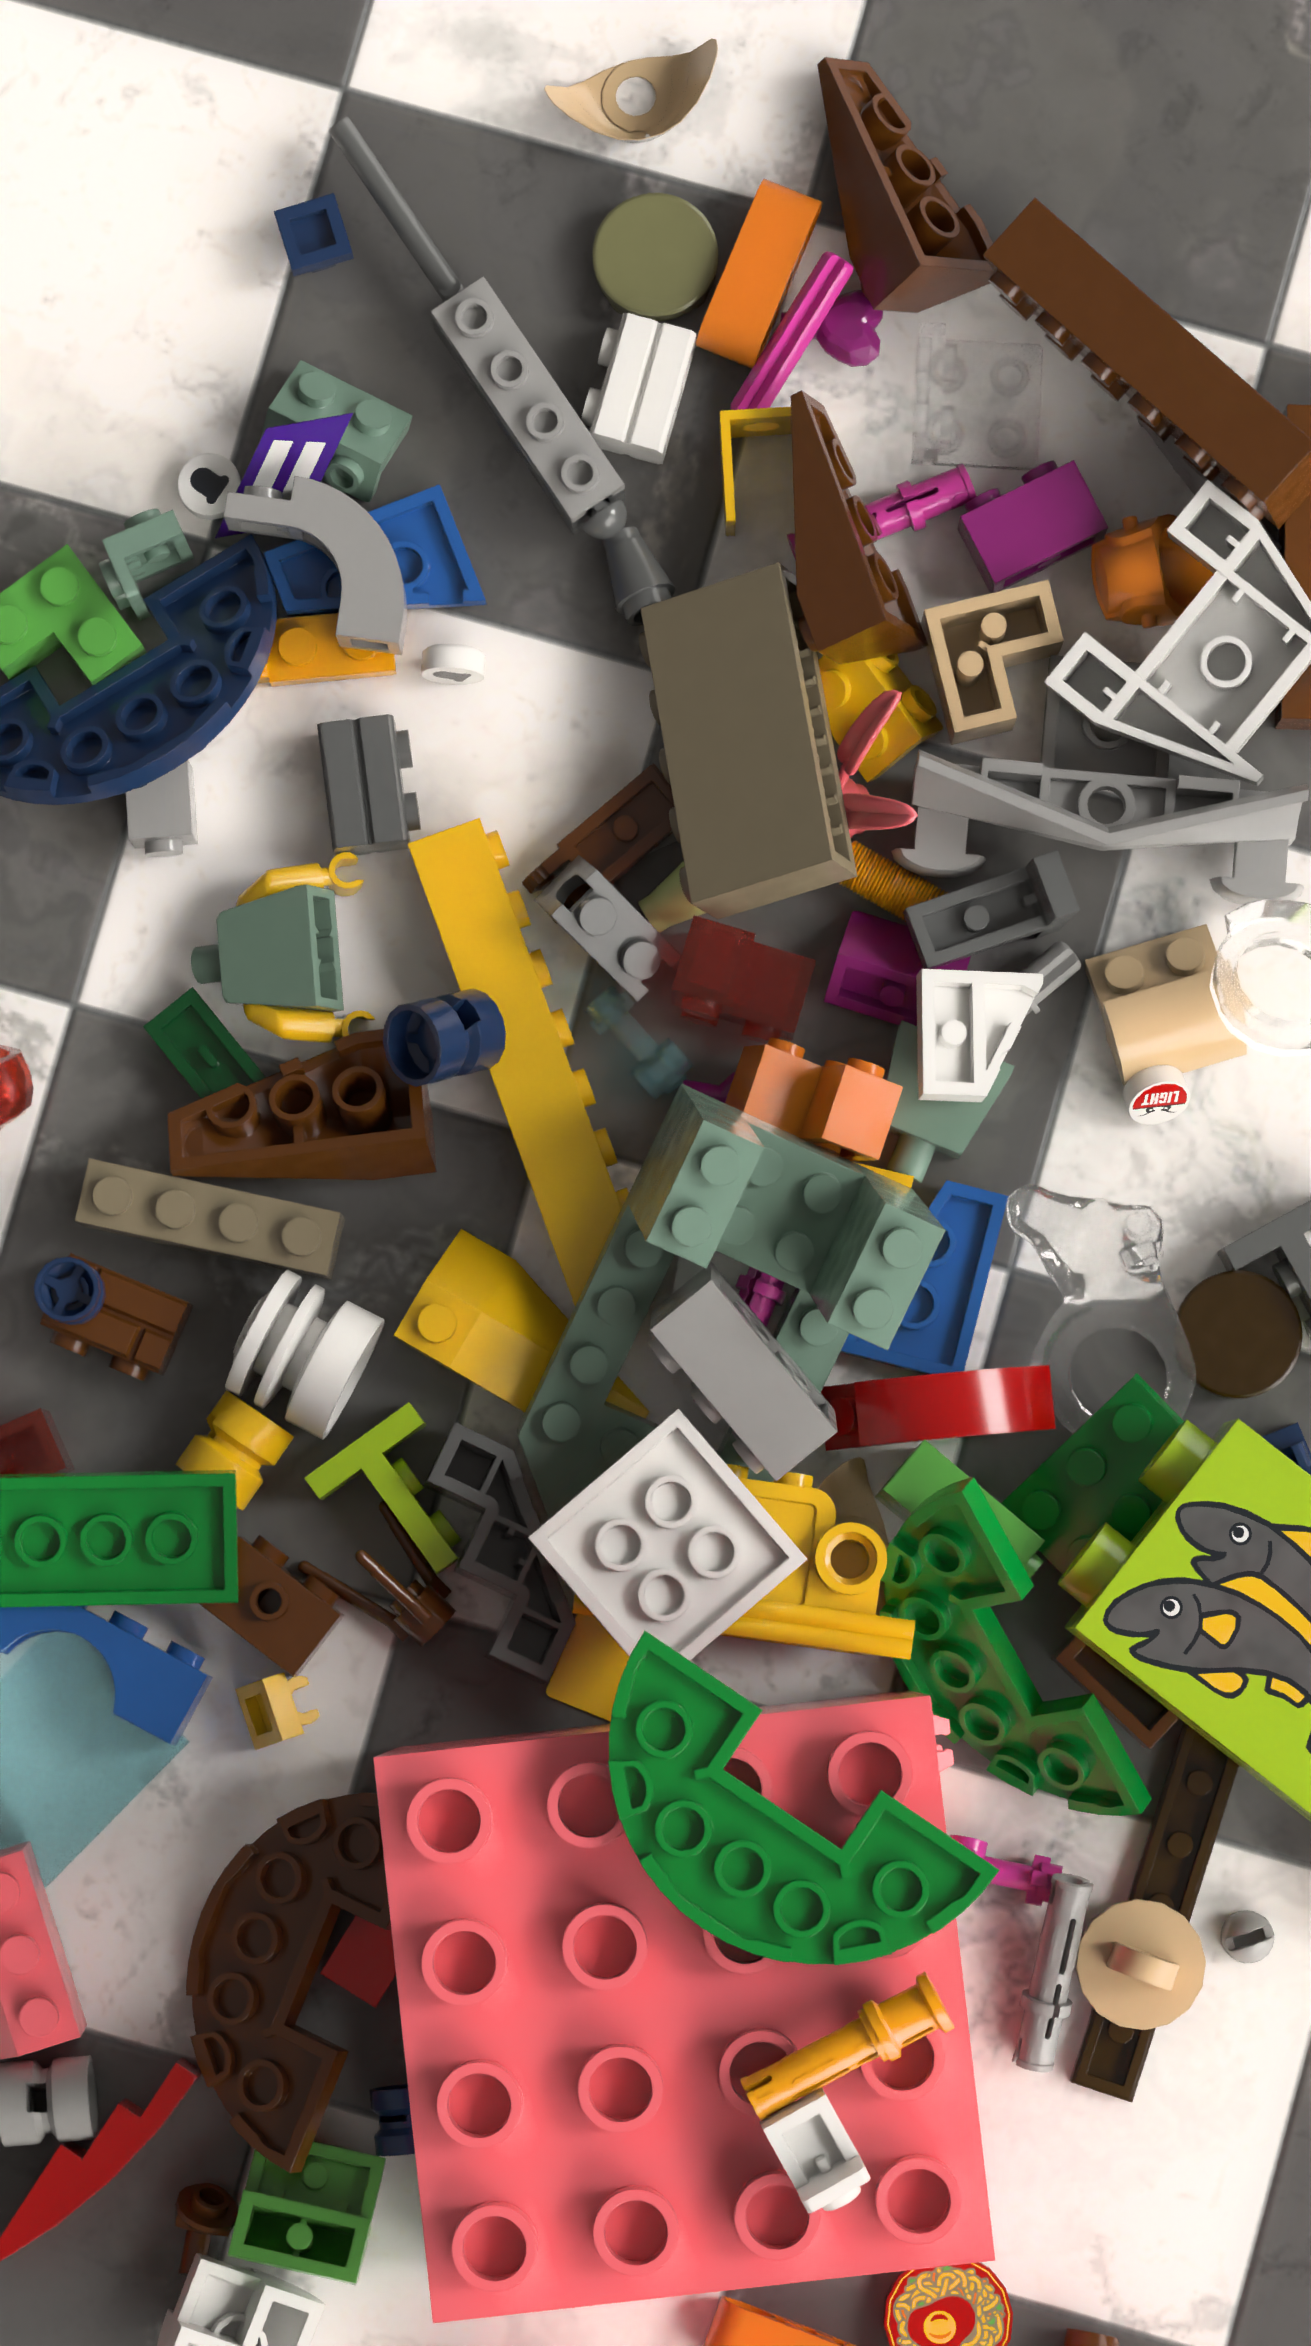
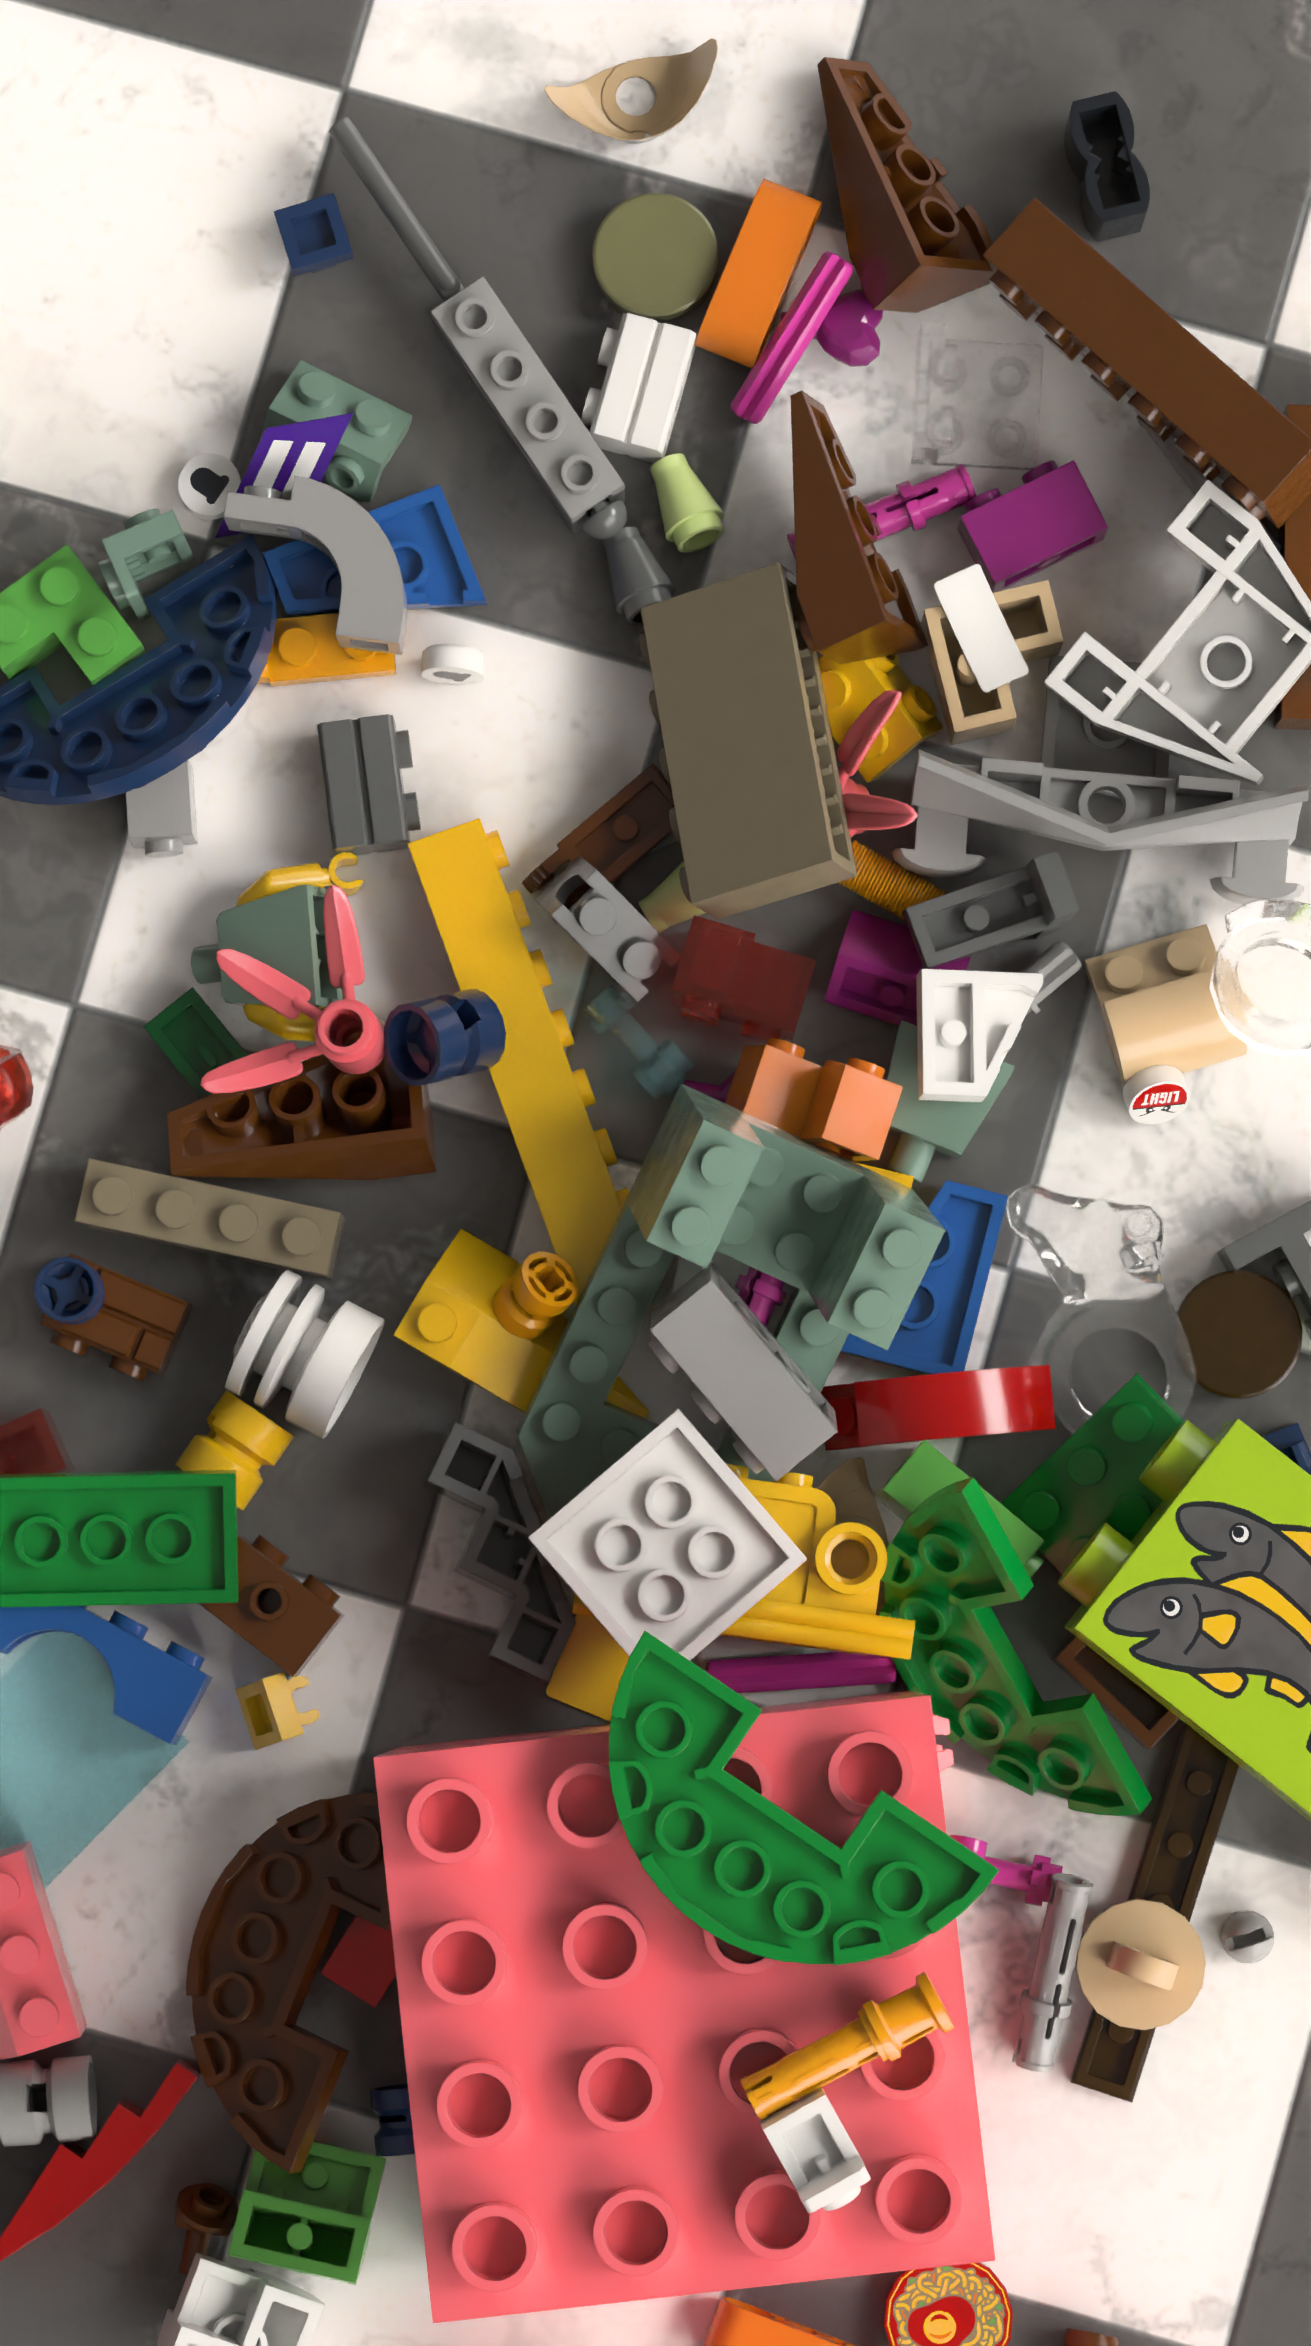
reddish brown plant [298,1501,456,1647] -> none
lime bracket [305,1402,462,1574] -> none
yellow piece [719,407,792,536] -> none
orange helmet [1091,514,1214,629] -> none
none -> coral plant [200,885,385,1094]
none -> light orange wheel [492,1251,579,1339]
none -> yellowish green cone [650,453,724,553]
none -> dark pink axle [705,1652,896,1693]
none -> white sticker [934,564,1029,692]
none -> black brick [1064,91,1150,242]

